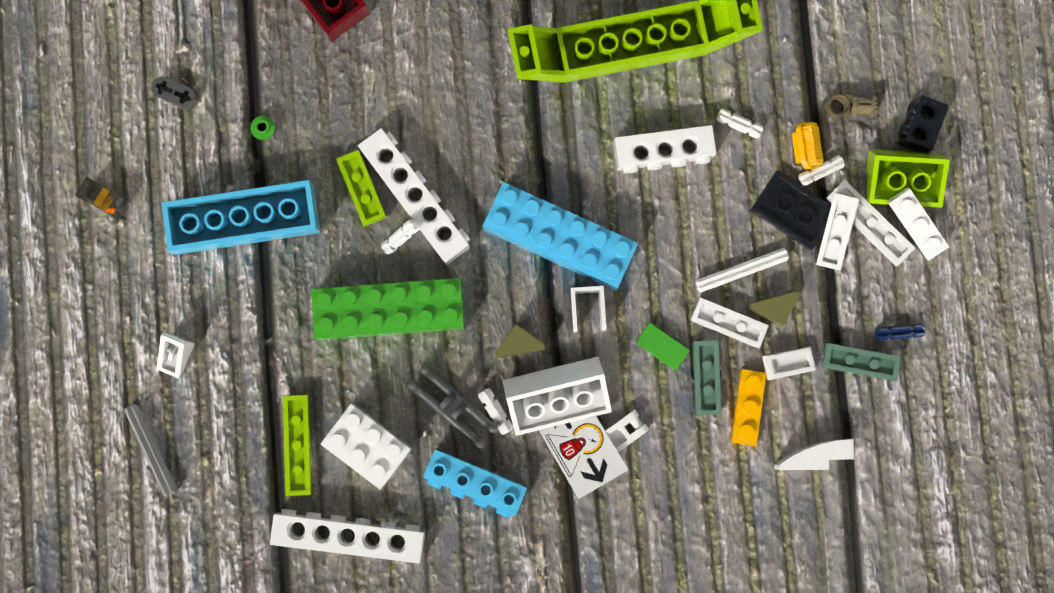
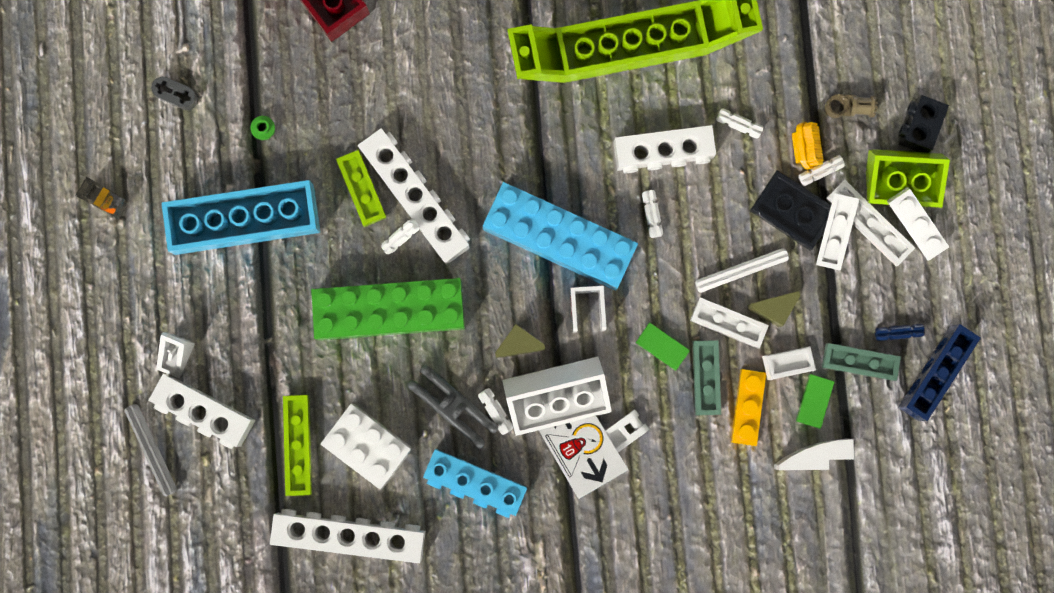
none -> white brick [148,374,256,449]
none -> white axle [642,190,663,238]
none -> bright green tile [796,374,835,429]
none -> dark blue brick [898,324,981,421]

